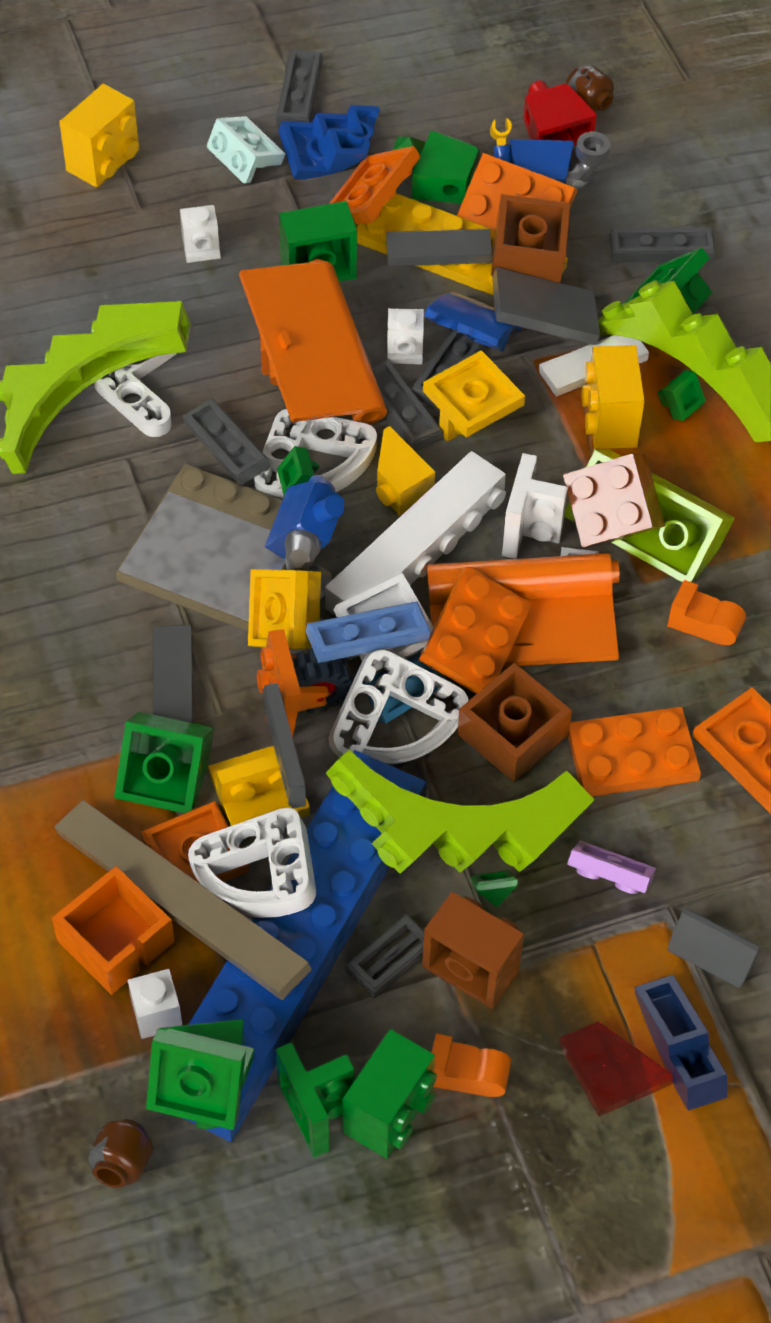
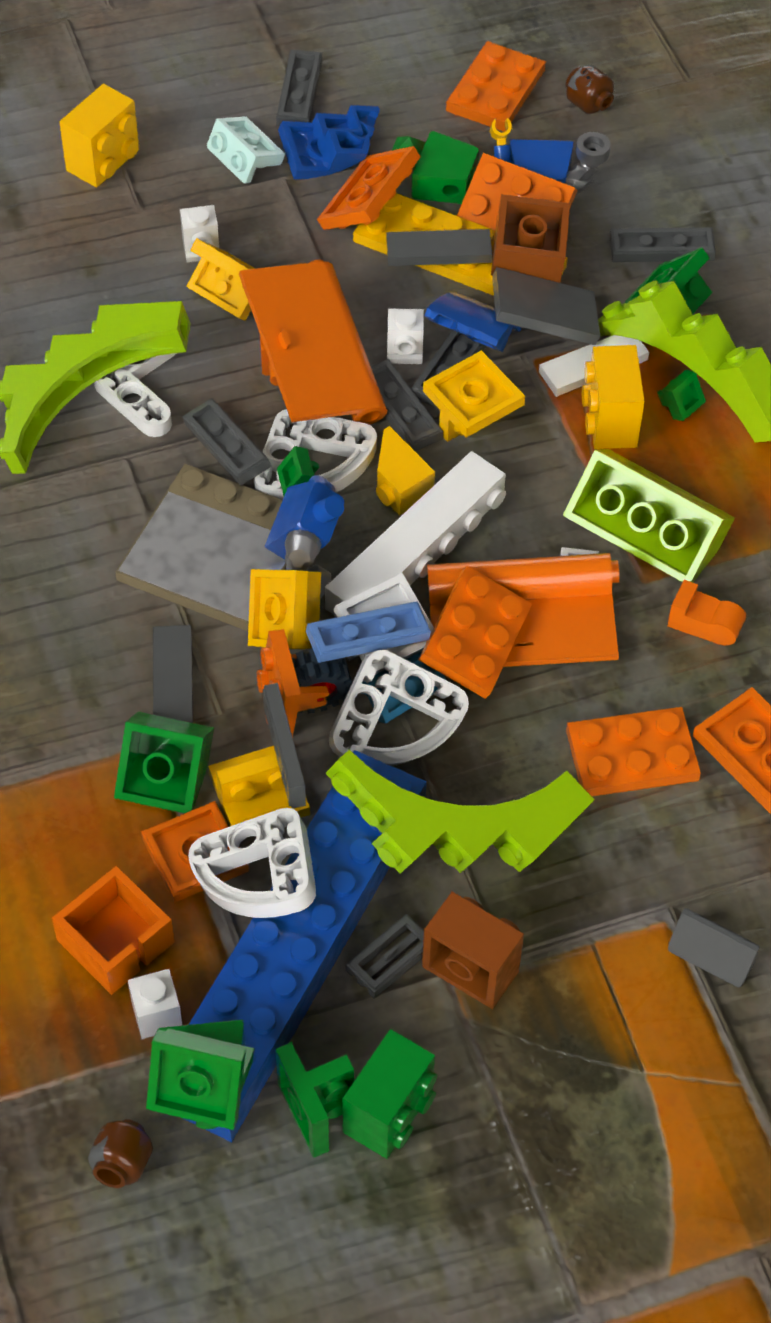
dark tan tile [54,800,311,1000] -> none
green brick [279,201,357,282] -> none
orange leg [431,1033,512,1097] -> none
dark orange brick [457,663,572,783] -> none
green slope [470,870,518,908] -> none
white bracket [502,453,568,559] -> none
red torso [523,80,597,146] -> none
clear red wing [559,1021,673,1117] -> none
brick [563,453,665,547] -> none
lavender plate [567,840,656,894] -> none
dark blue slope [634,975,727,1111] -> none
none -> yellow bracket [186,238,256,321]
none -> orange plate [446,41,546,132]

